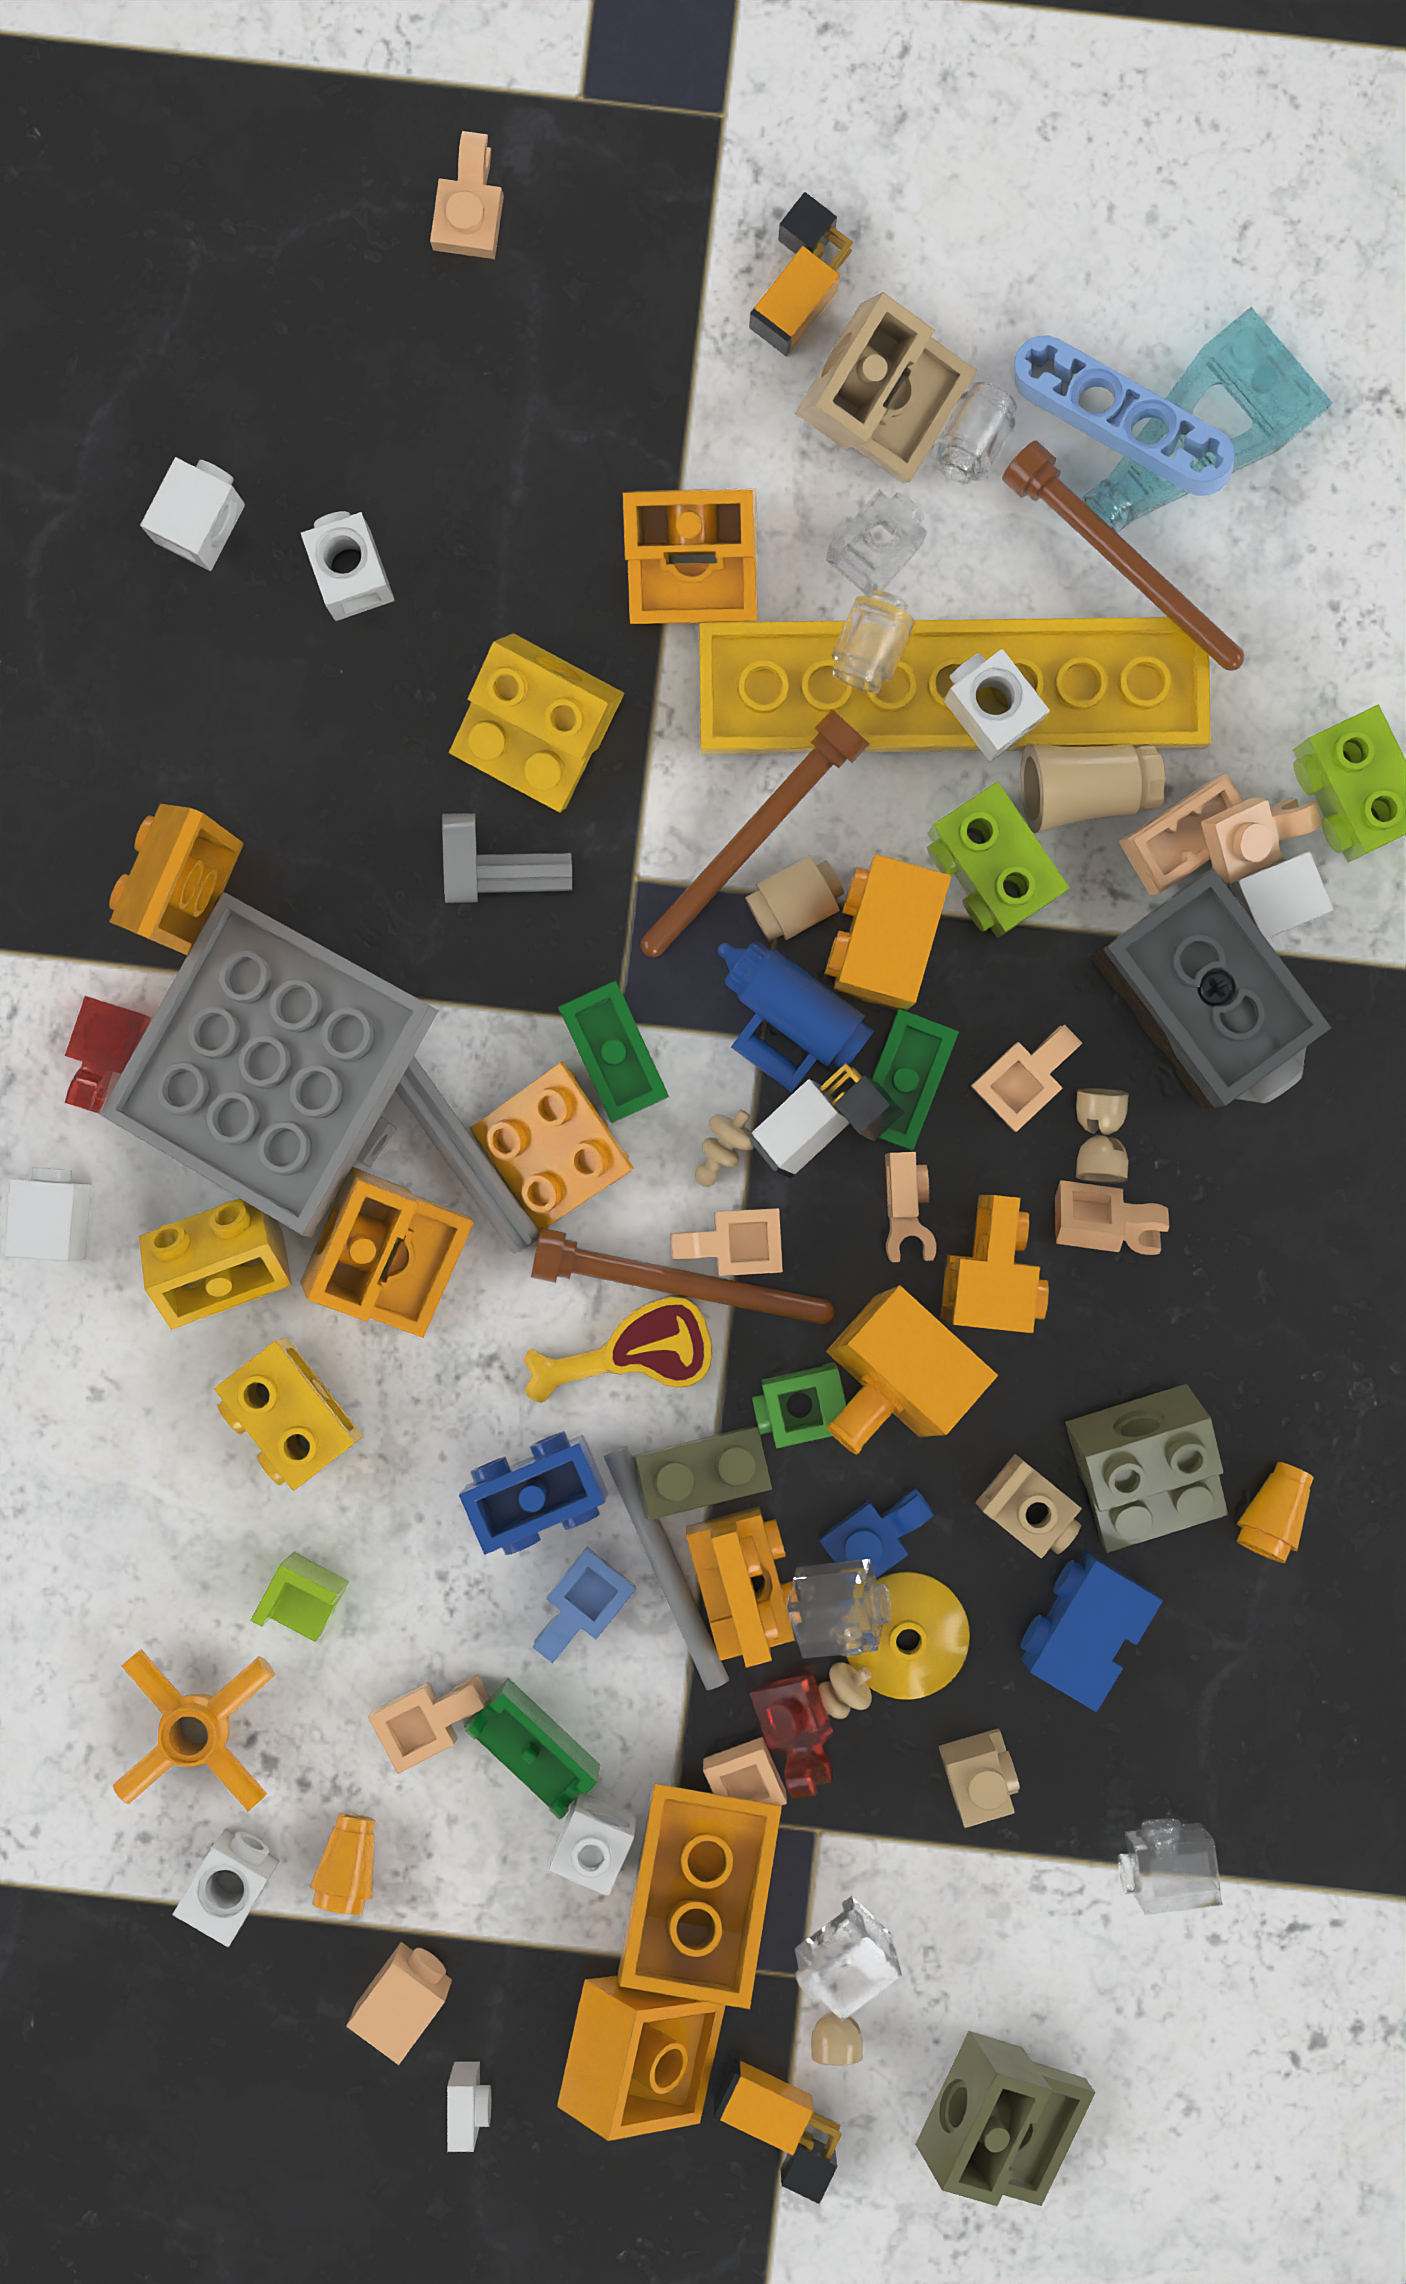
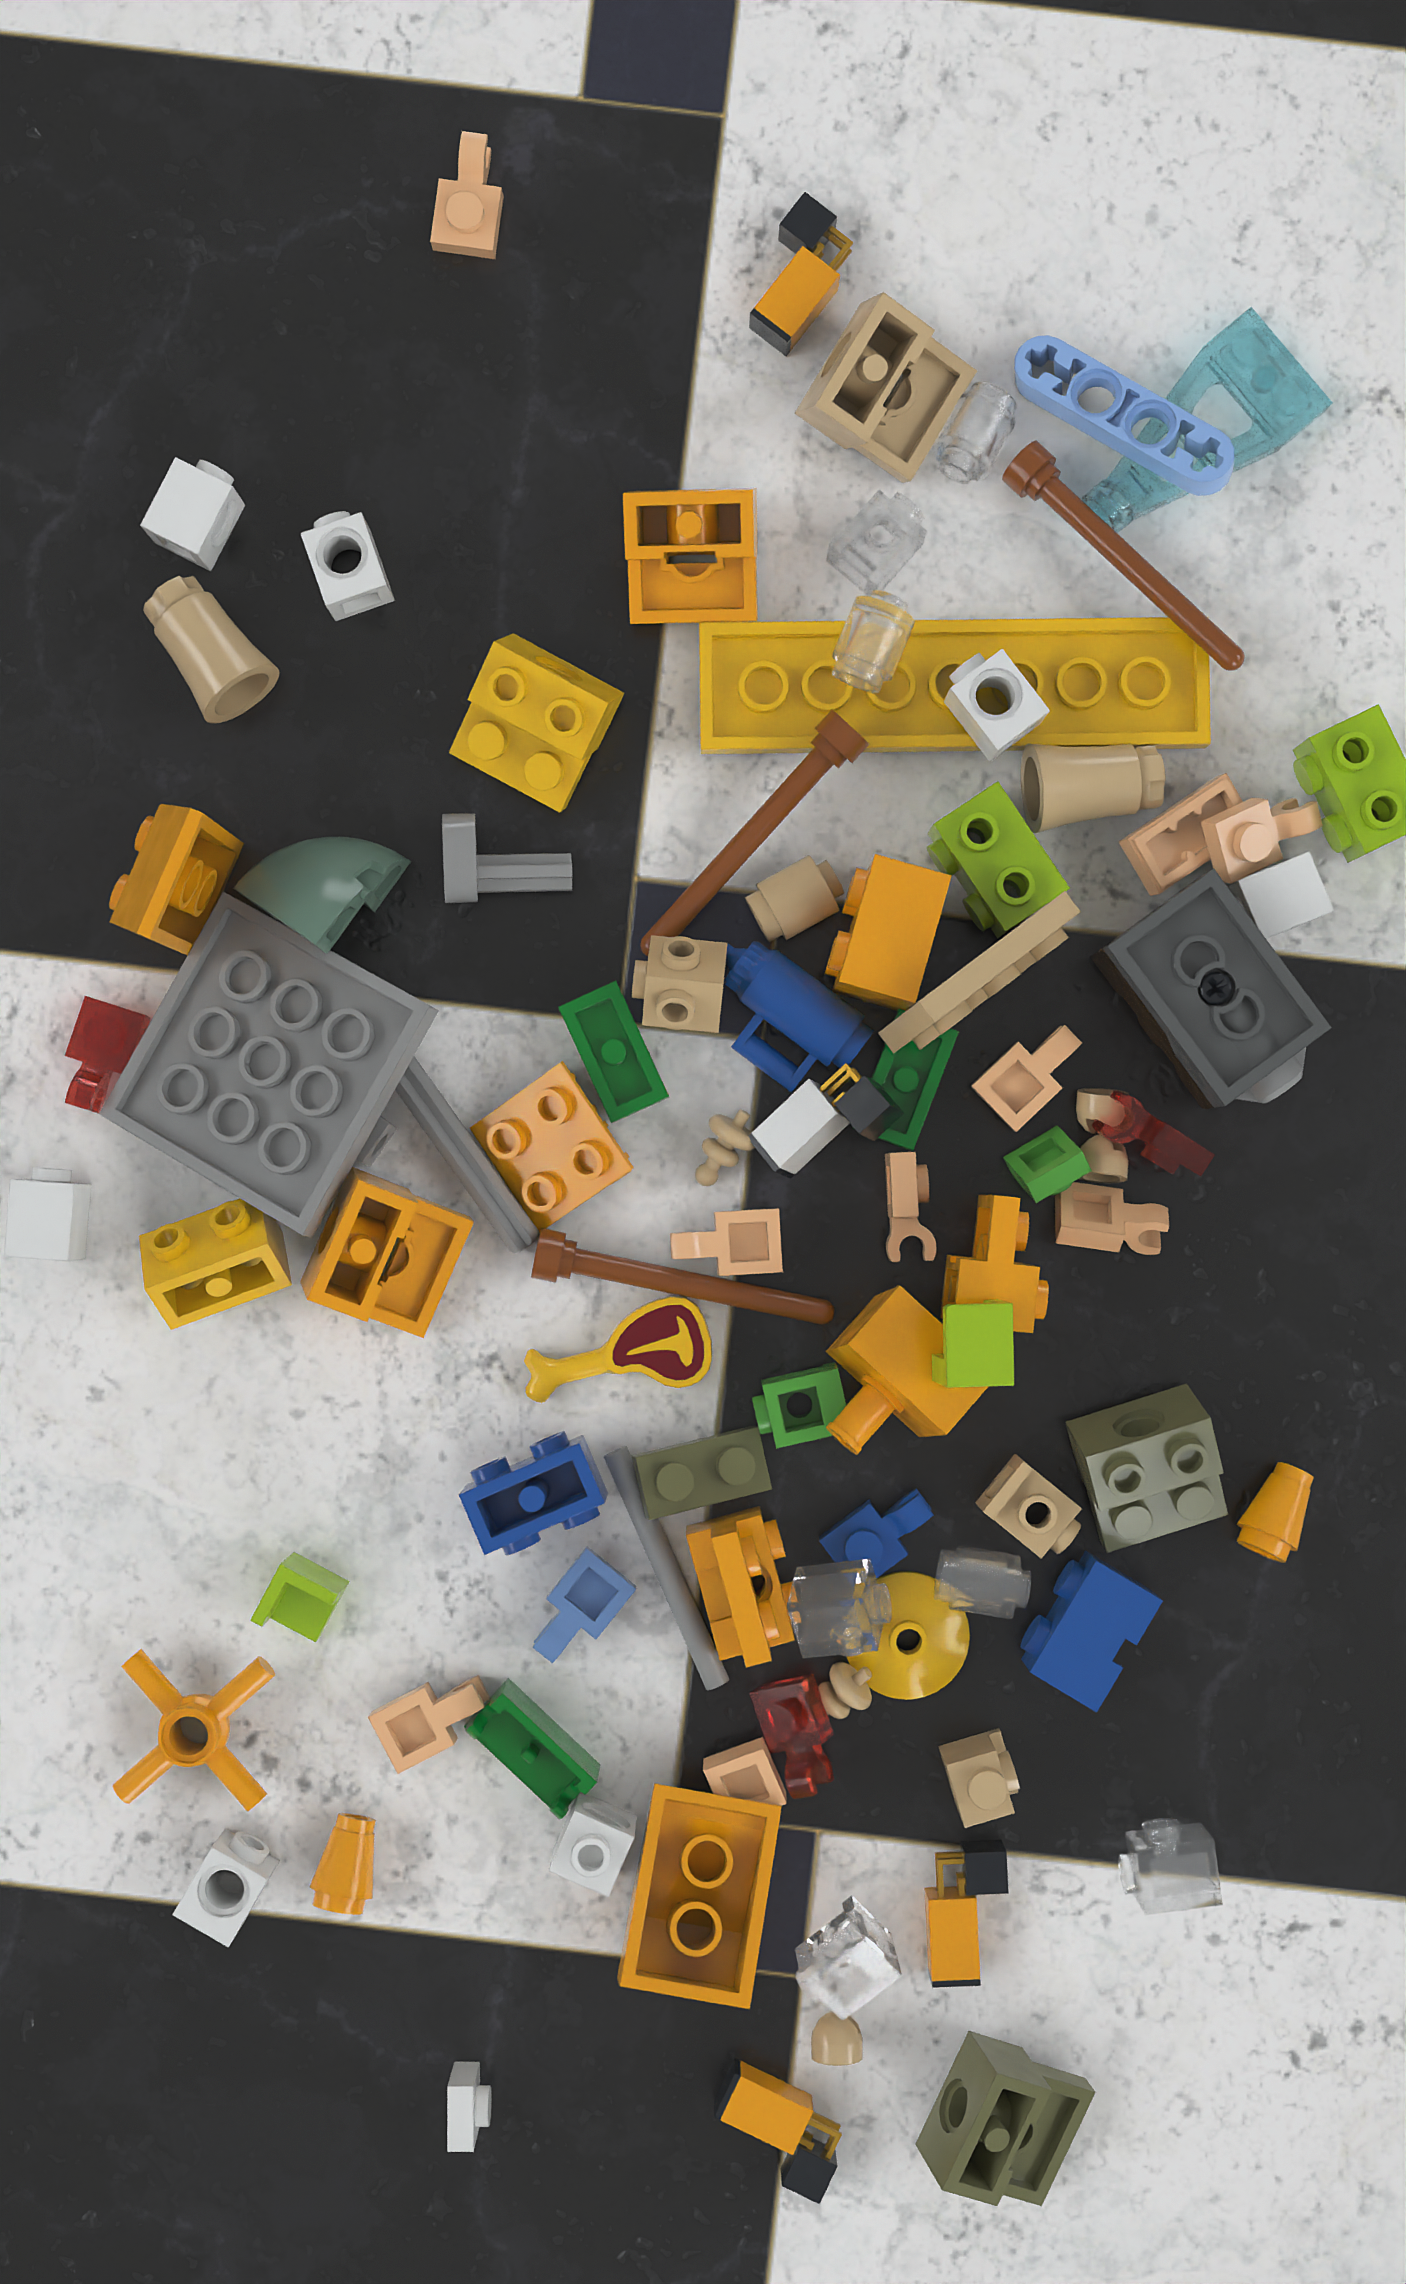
yellow brick [214,1336,364,1491] -> none
light nougat brick [346,1942,452,2065] -> none
light orange slope [557,1975,726,2141] -> none
none -> tan plant [143,576,280,723]
none -> sand green brick [233,837,411,954]
none -> tan brick [632,935,728,1033]
none -> tan plate [878,891,1081,1053]
none -> piece [924,1840,1009,1988]
none -> lime panel [932,1299,1014,1388]
none -> clear brick [934,1545,1031,1619]
none -> bright green plate [1003,1125,1092,1203]
none -> clear red plate [1092,1090,1215,1176]

